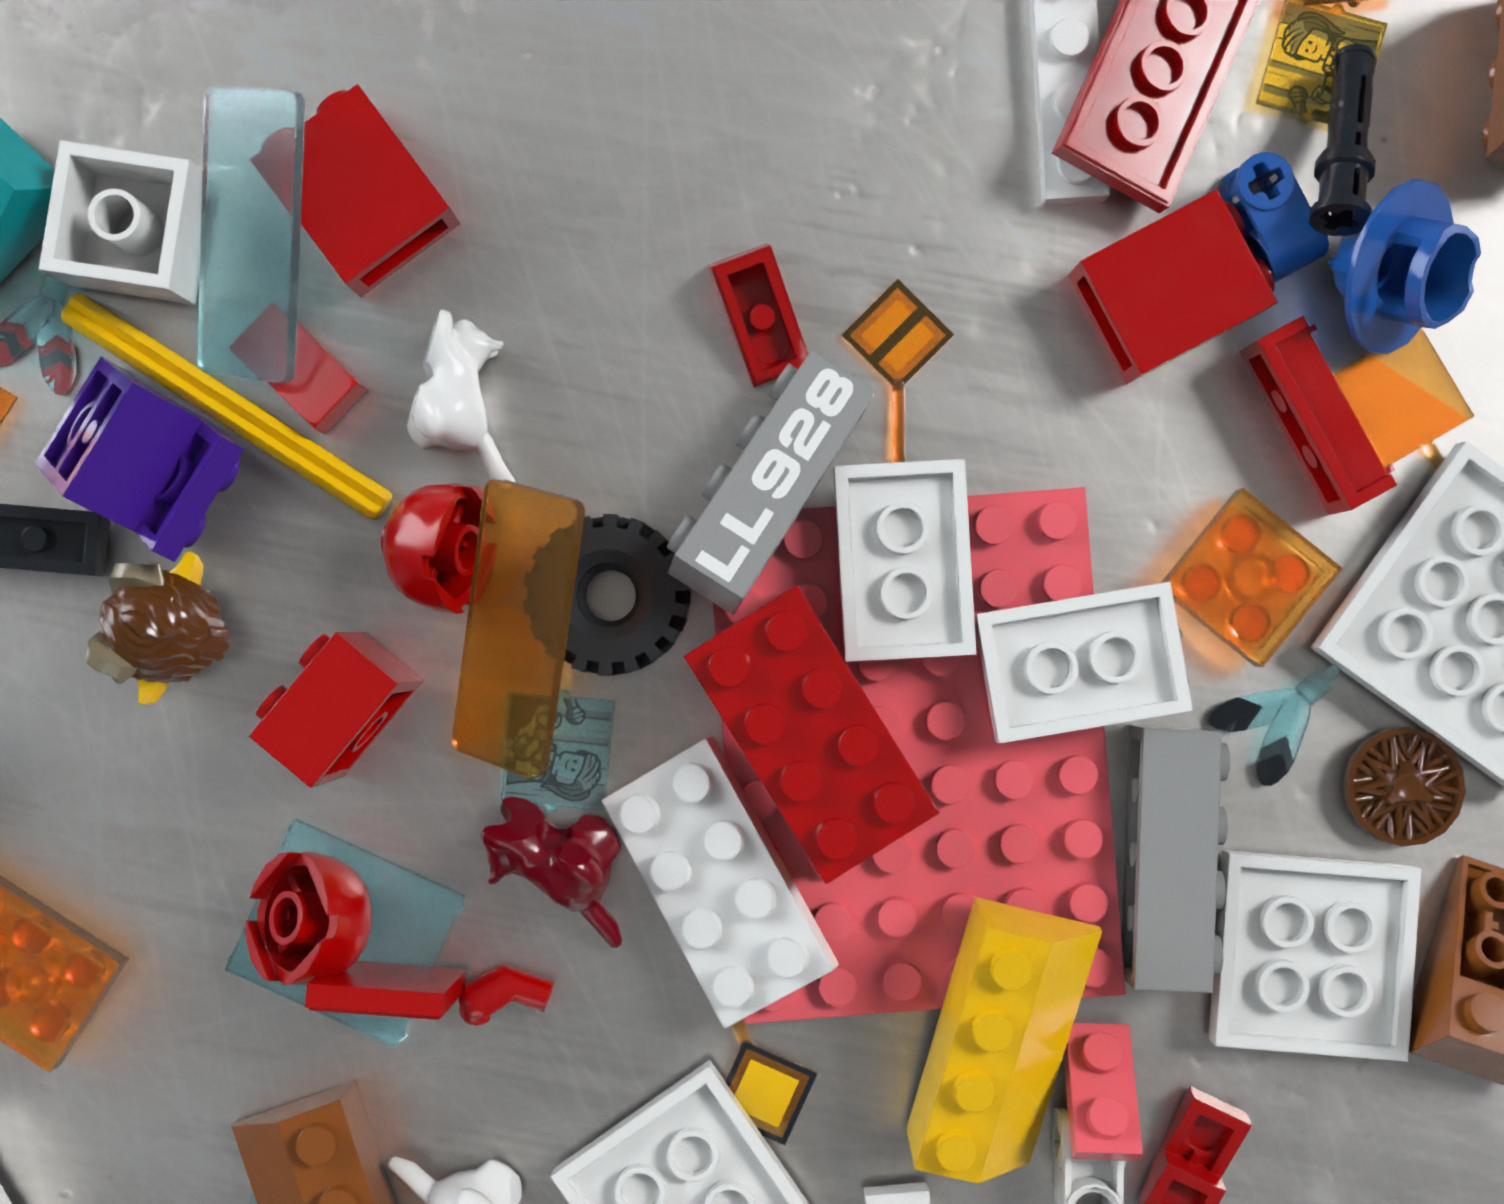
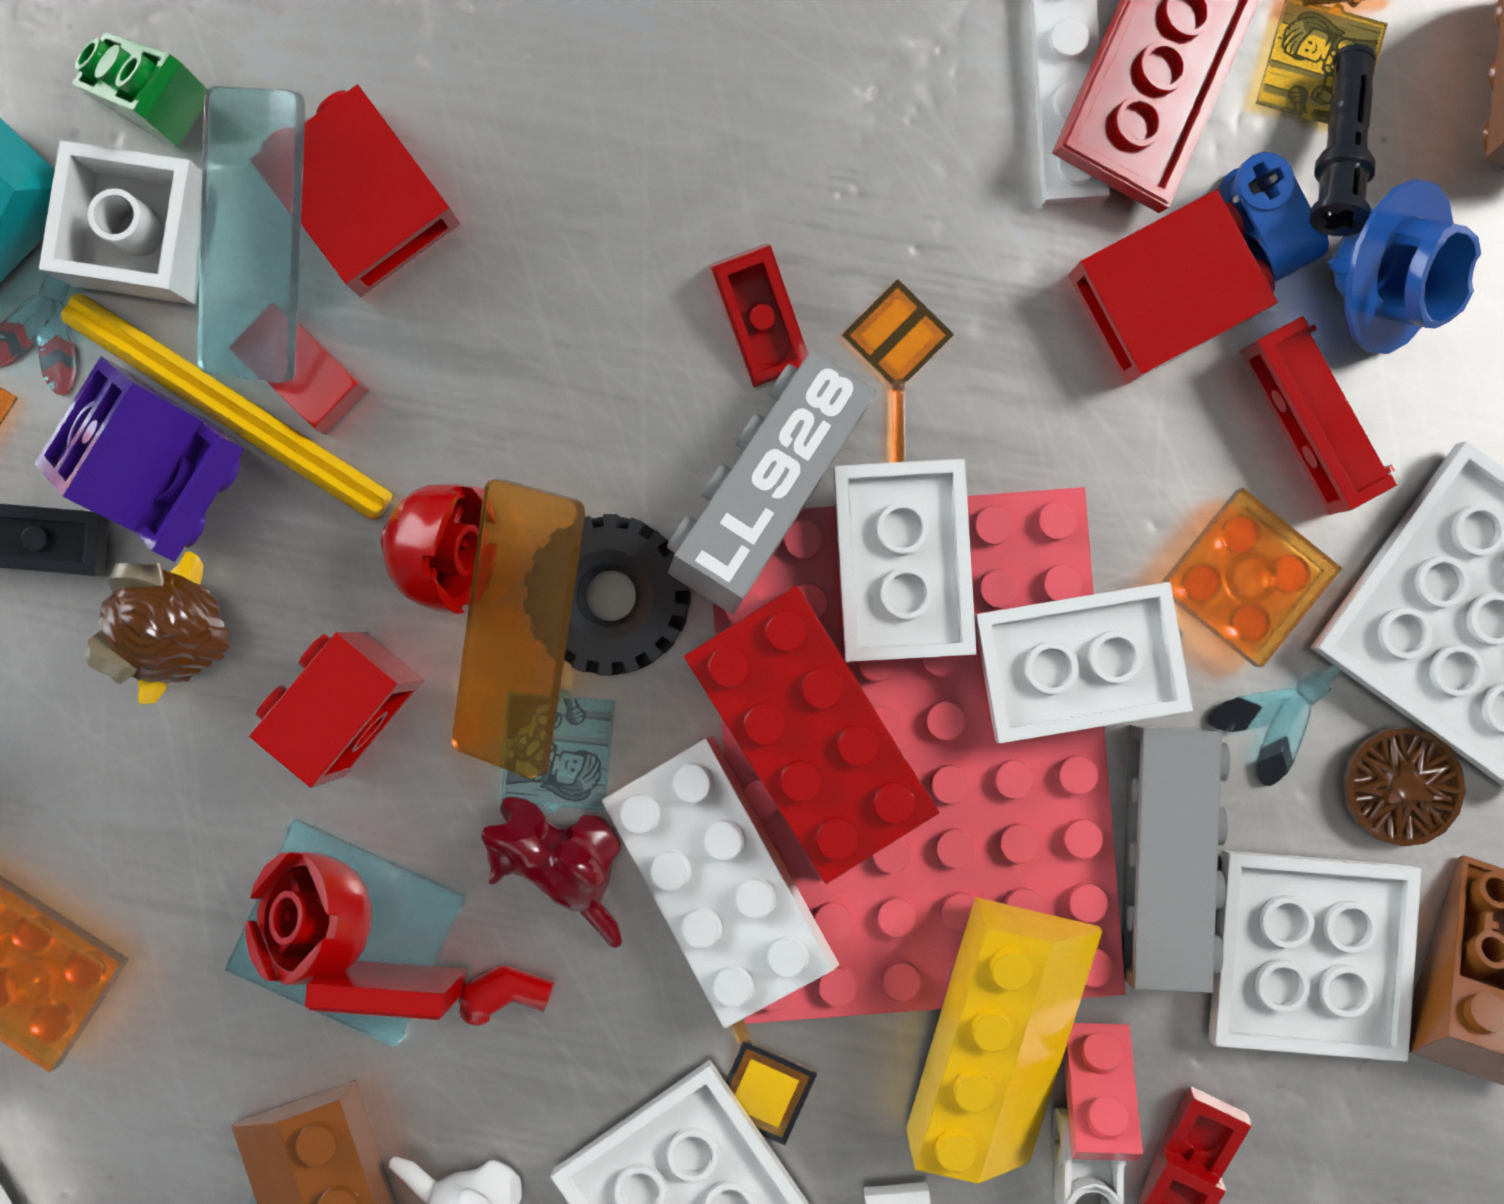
white animal [407,309,516,490] -> none
clear orange piece [1334,328,1474,470] -> none
none -> green slope [71,32,212,148]

